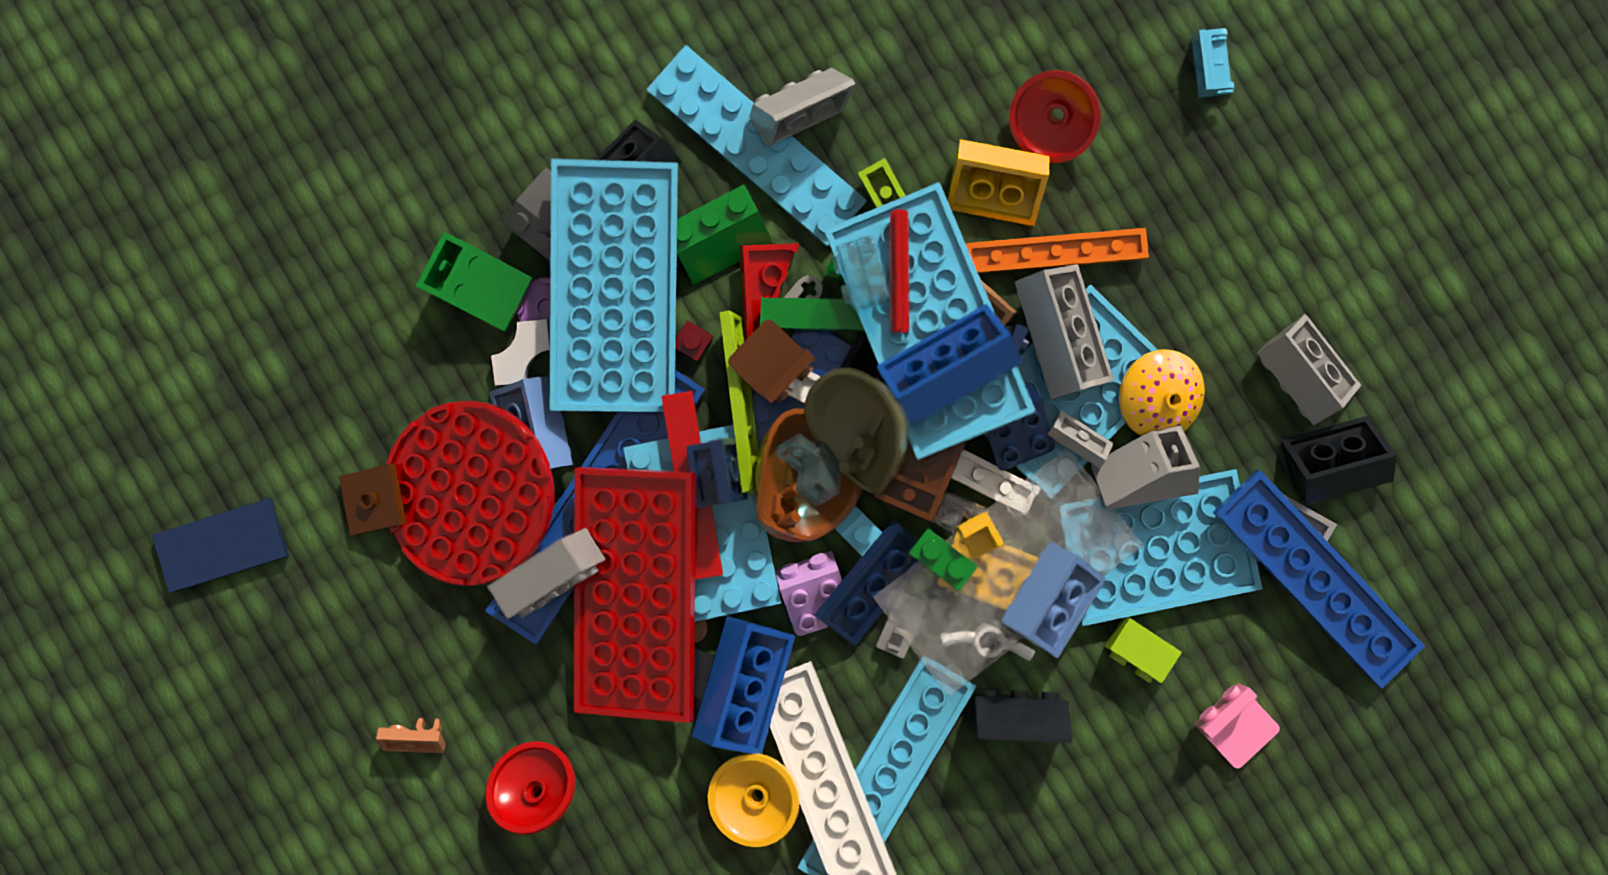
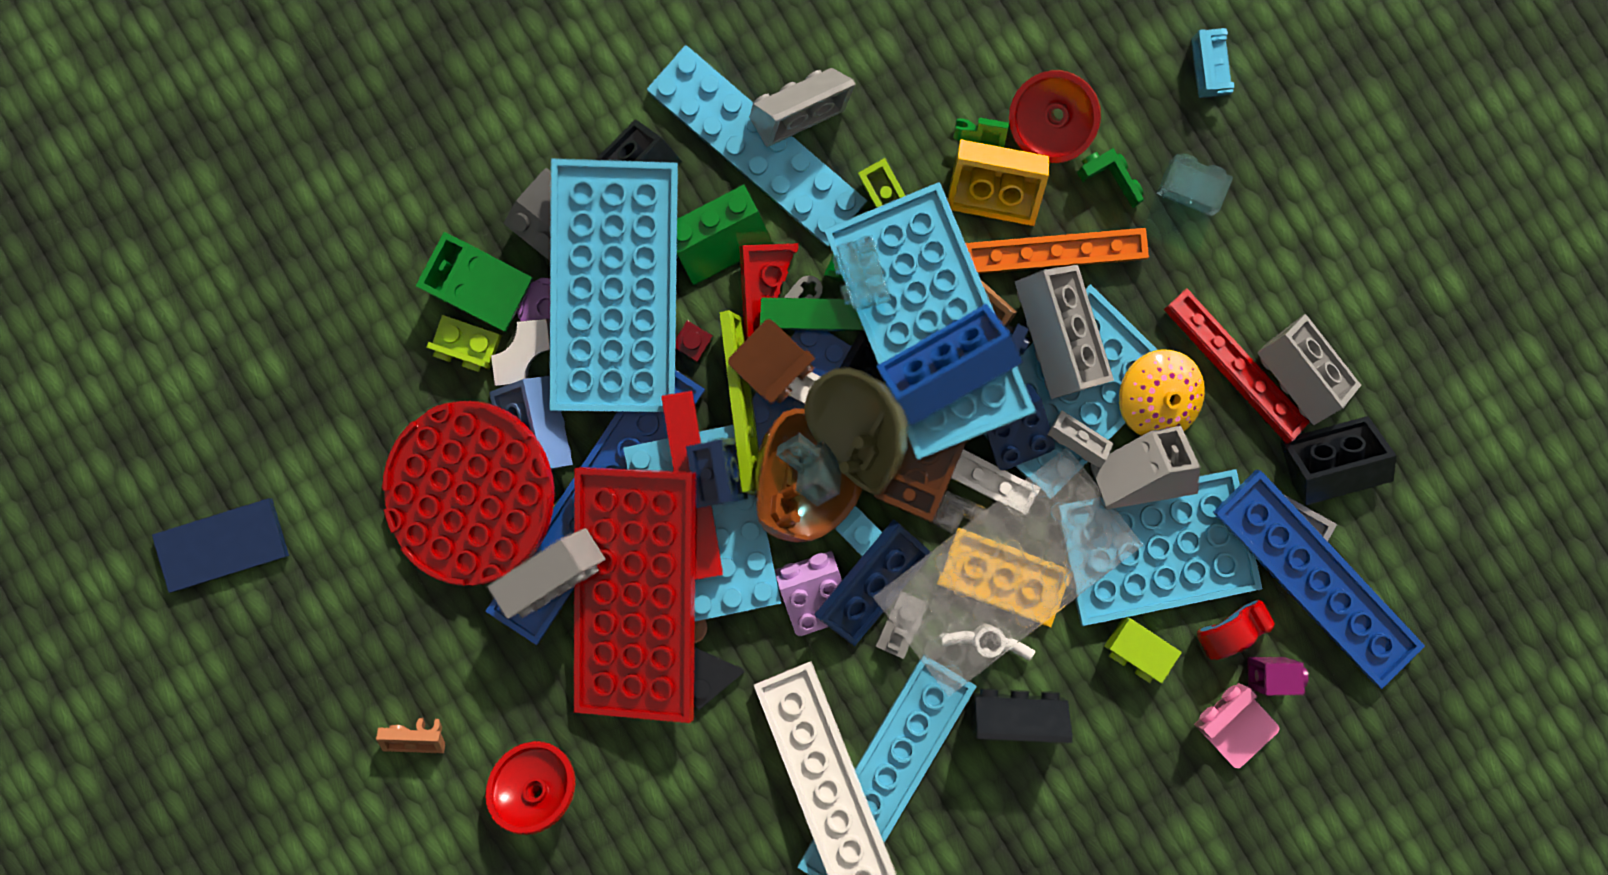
reddish brown plate [339,464,407,536] -> none
blue slope [692,616,795,754] -> none
yellow dish [708,753,799,847] -> none
red axle [890,209,910,334] -> none
green plate [909,528,978,591] -> none
yellow panel [955,512,1004,559] -> none
medium blue slope [1000,541,1106,658] -> none
none -> lime bracket [426,315,501,372]
none -> green plate [953,117,1009,147]
none -> green bracket [1077,148,1144,208]
none -> clear light blue brick [1156,154,1233,216]
none -> red tile [1163,288,1310,444]
none -> red animal [1196,600,1275,660]
none -> magenta brick [1247,657,1308,695]

